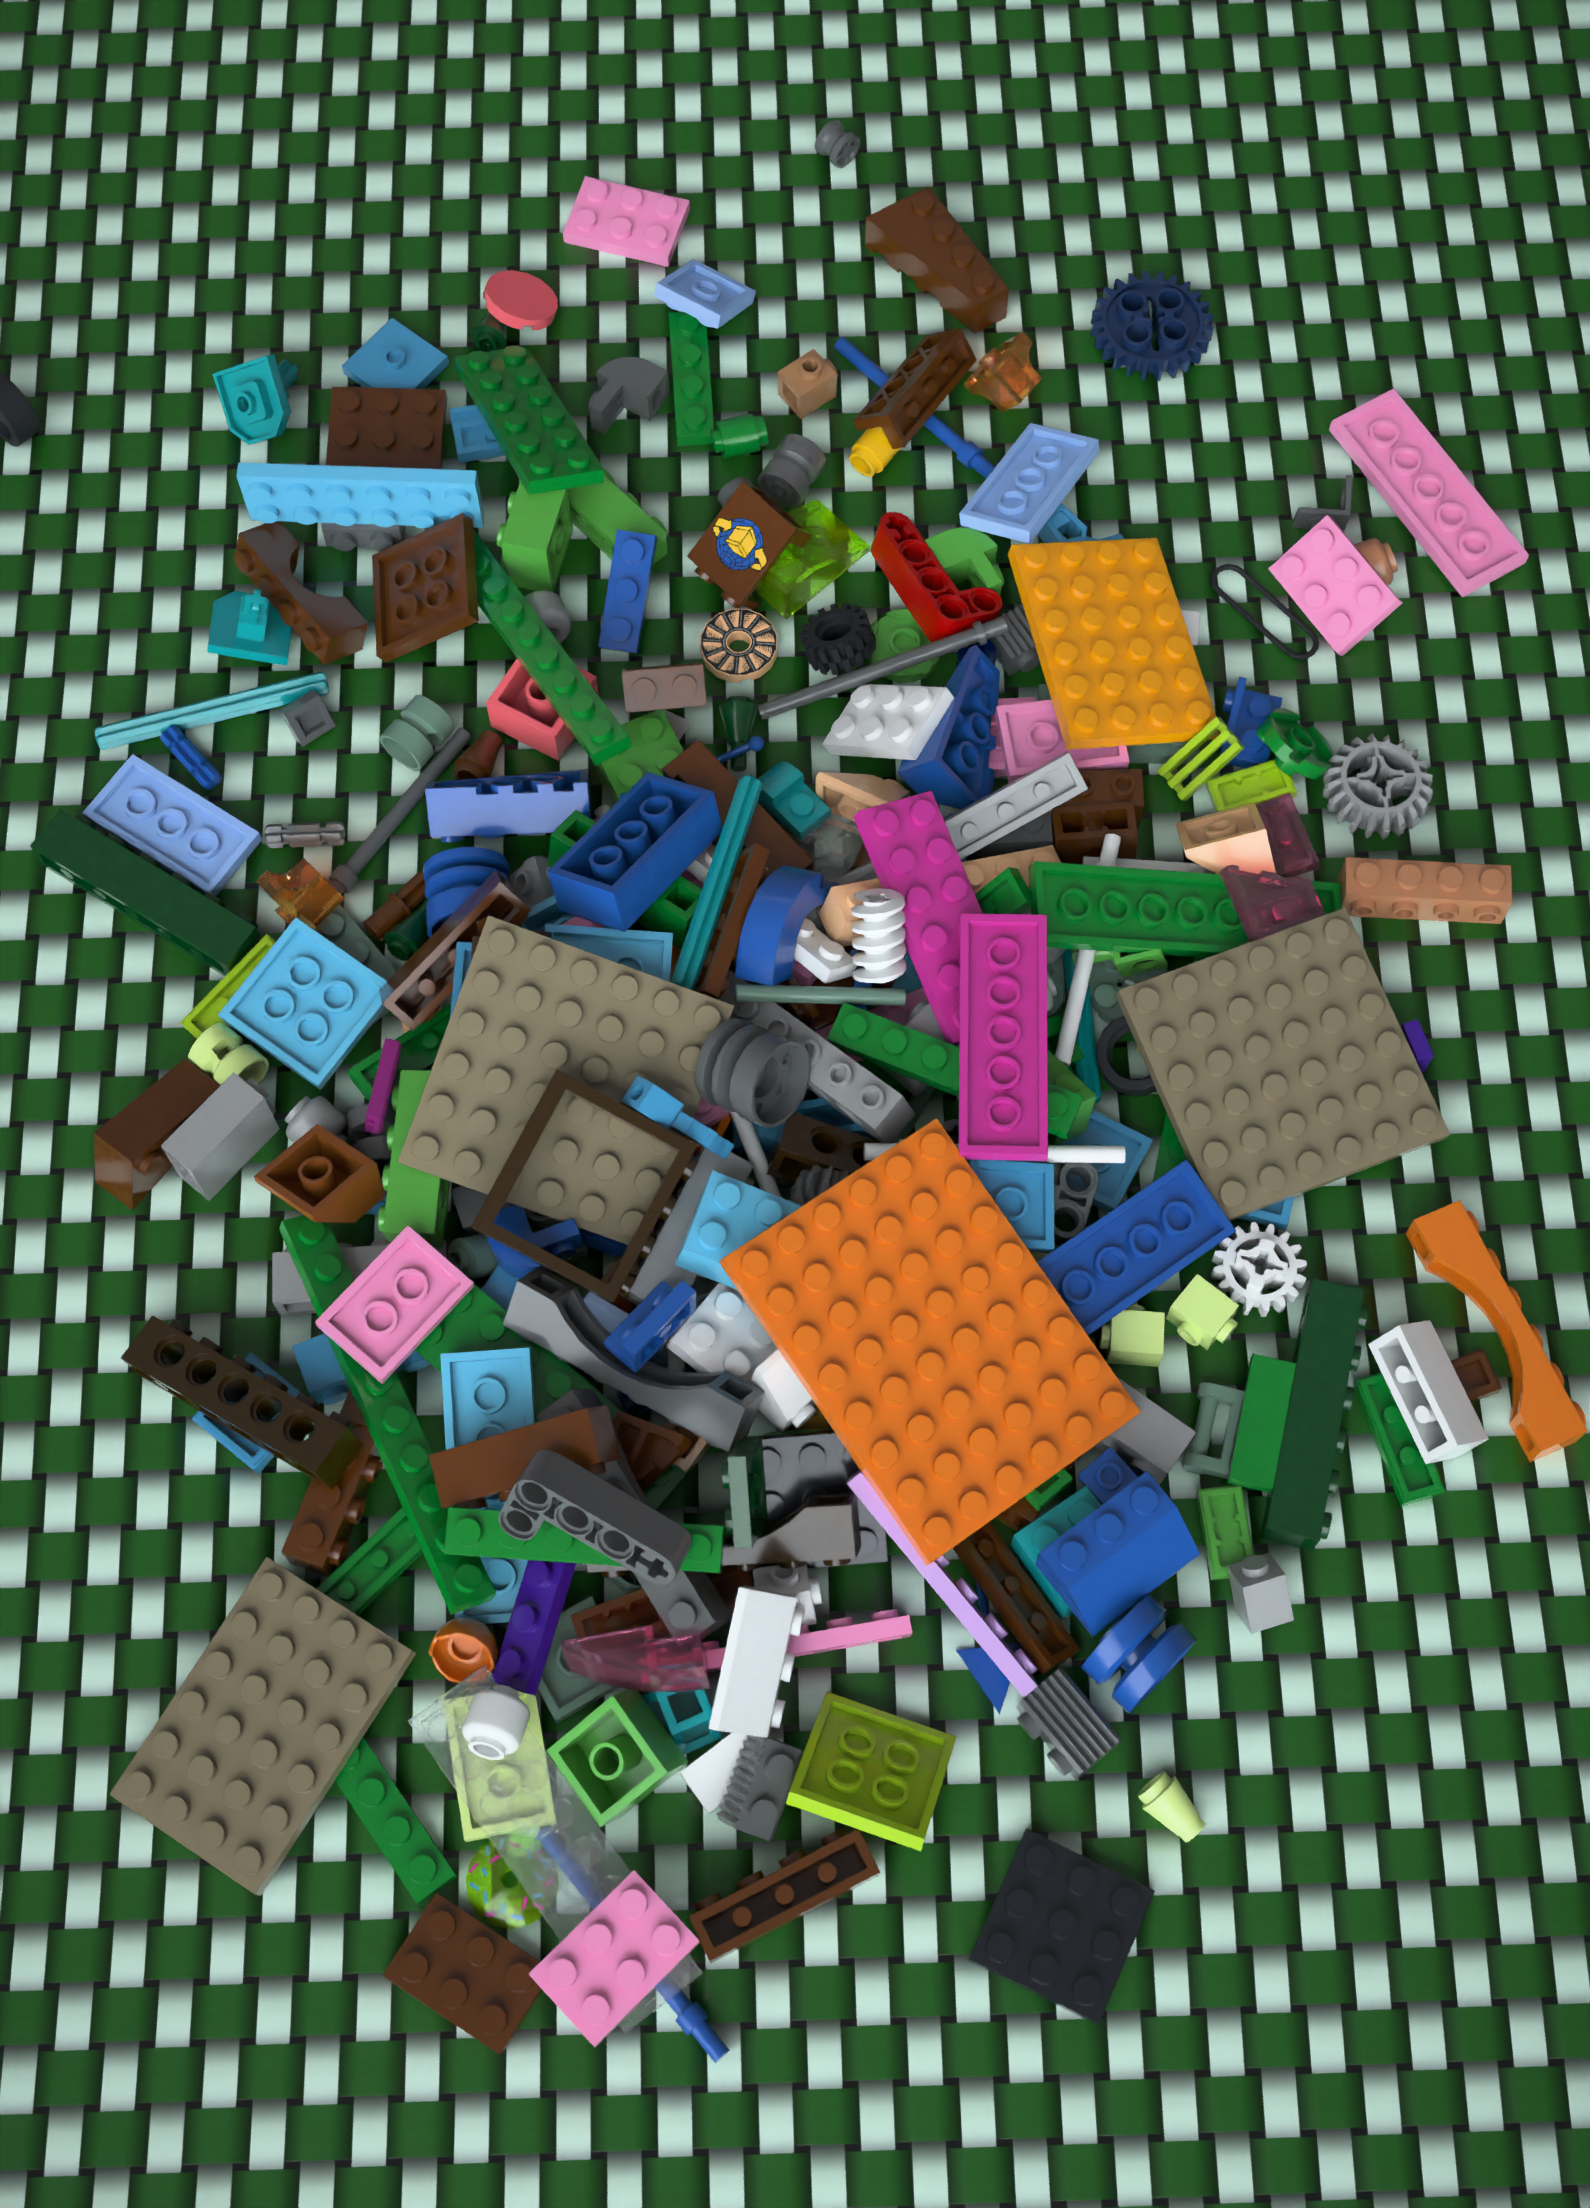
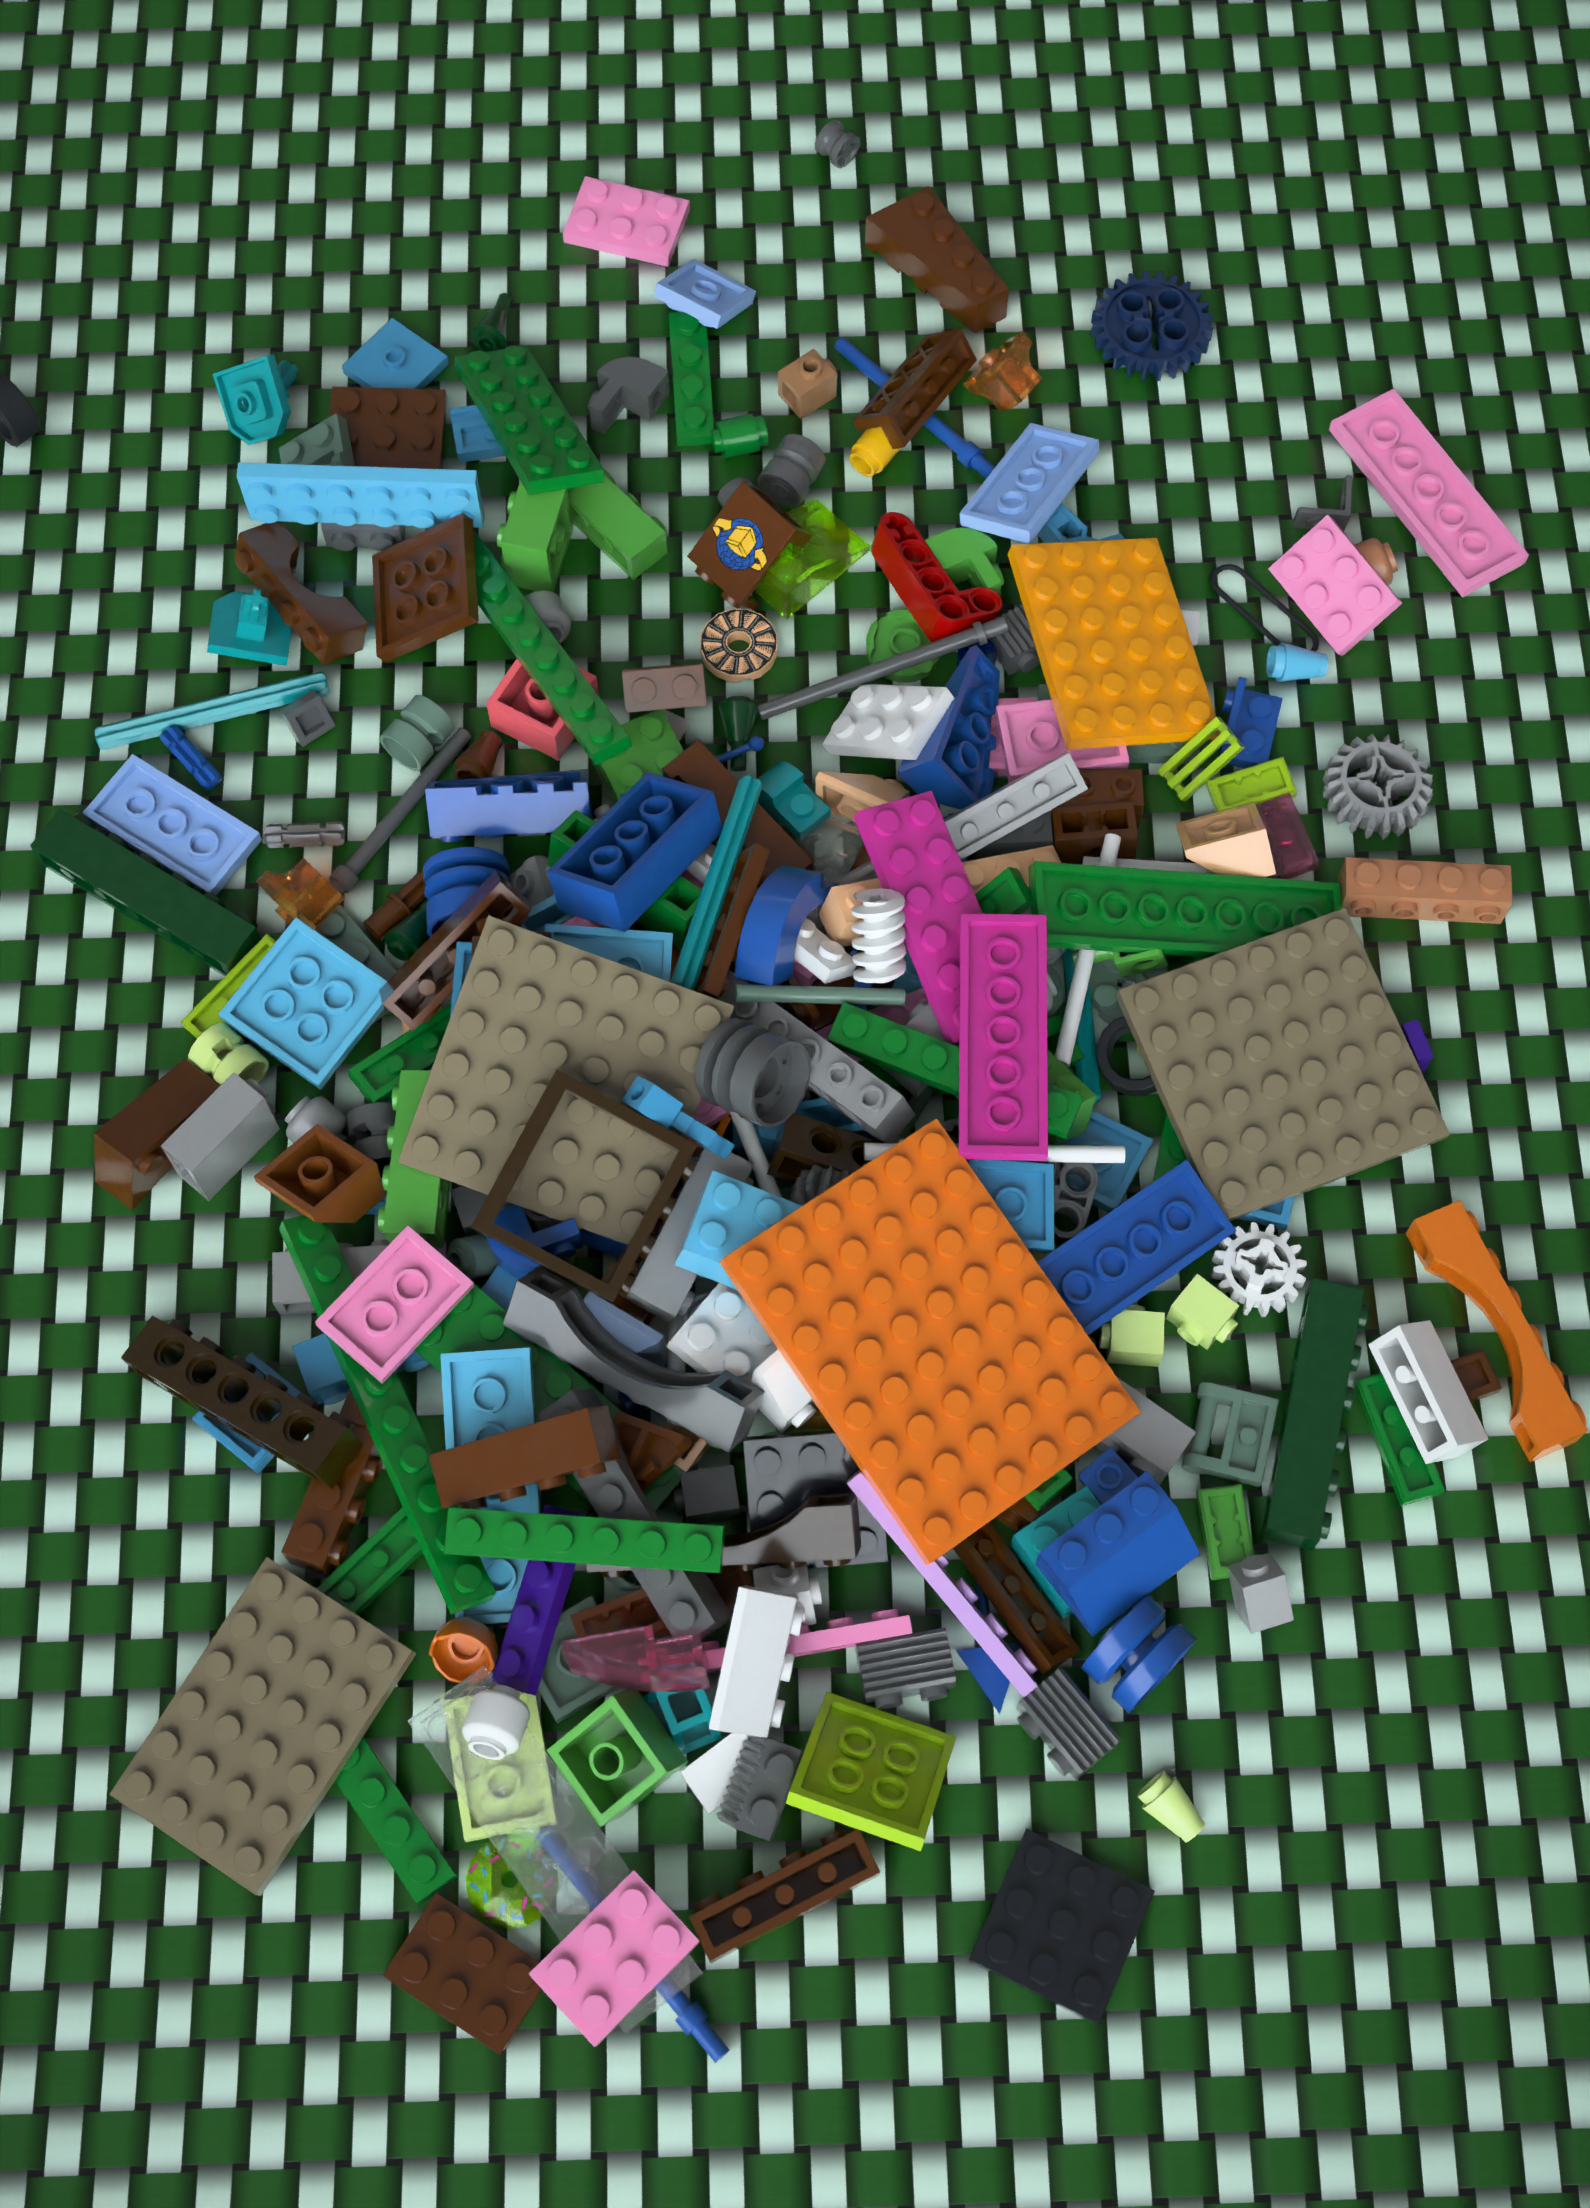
magenta tile [365,1038,402,1134] -> none
coral tile [483,270,558,330] -> none
dark grey beam [498,1450,693,1585] -> none
blue plate [598,529,657,655] -> none
blue bracket [604,1280,696,1373] -> none
dark green plate [721,1436,768,1548] -> none
black tyre [800,603,876,675] -> none
clear pink wing [1220,865,1326,942] -> none
green tile [1227,1354,1296,1493] -> none
green plate [1256,708,1333,780] -> none
none -> sand green plate [279,413,355,466]
none -> dark grey brick [673,1465,741,1525]
none -> dark grey brick [855,1627,956,1709]
none -> medium azure cone [1266,642,1328,682]

